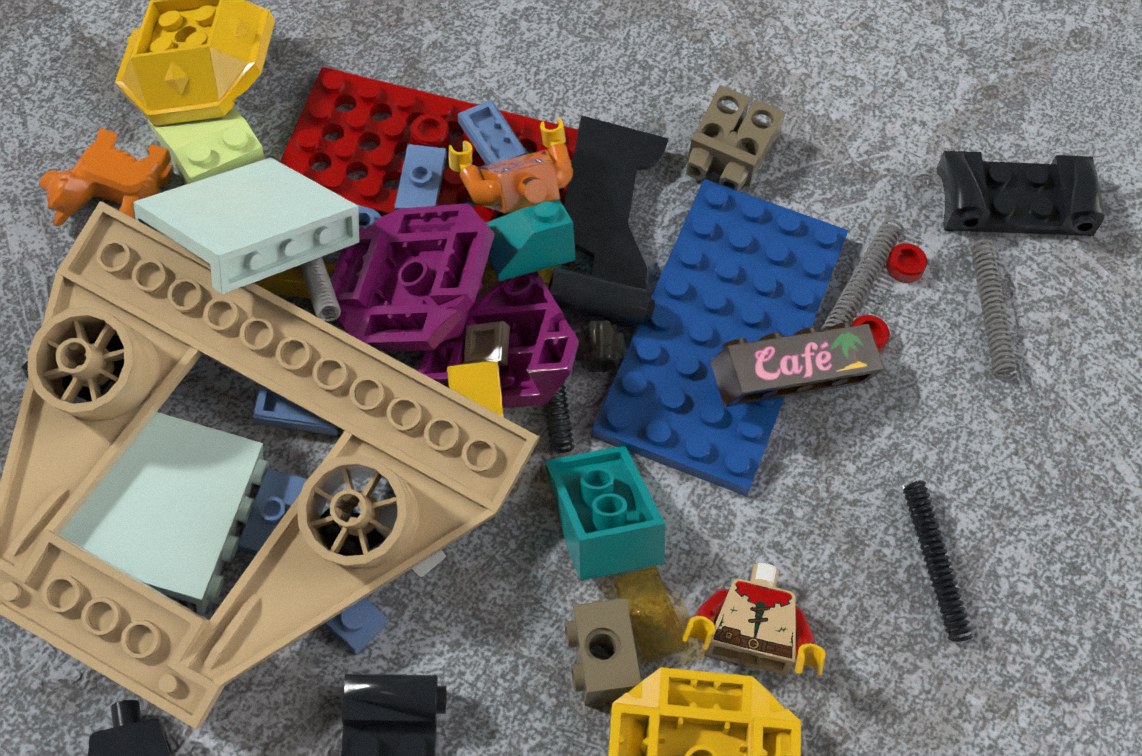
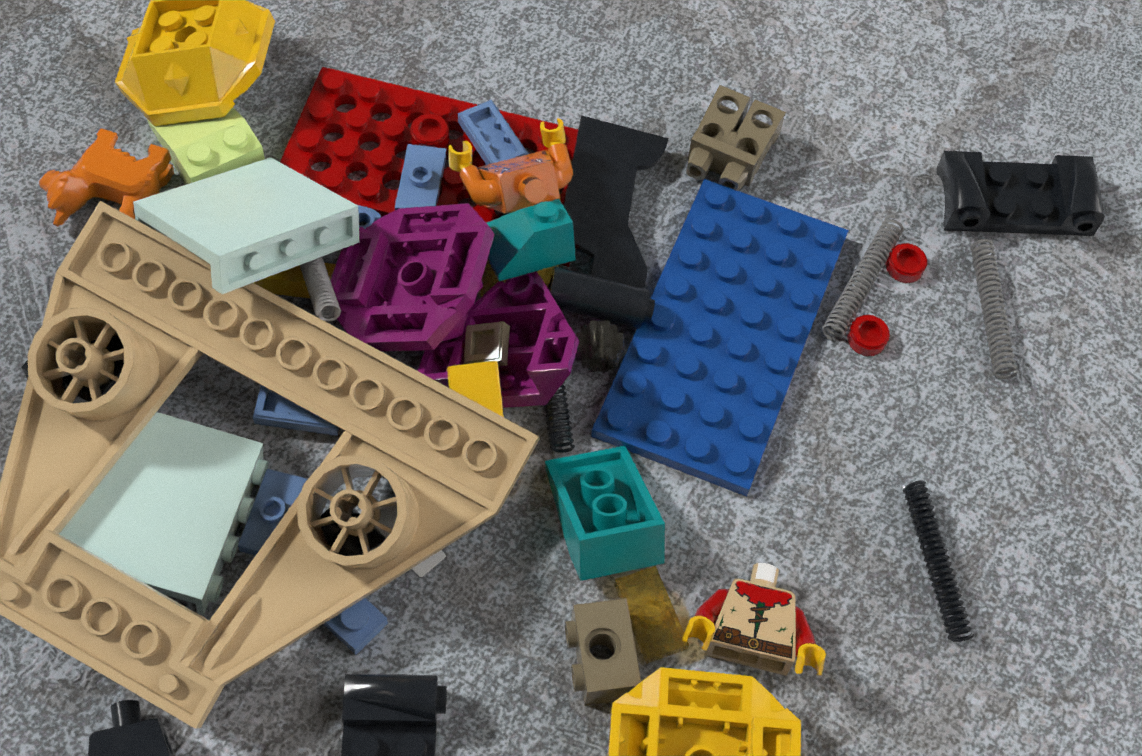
brick [710,322,884,407] -> none

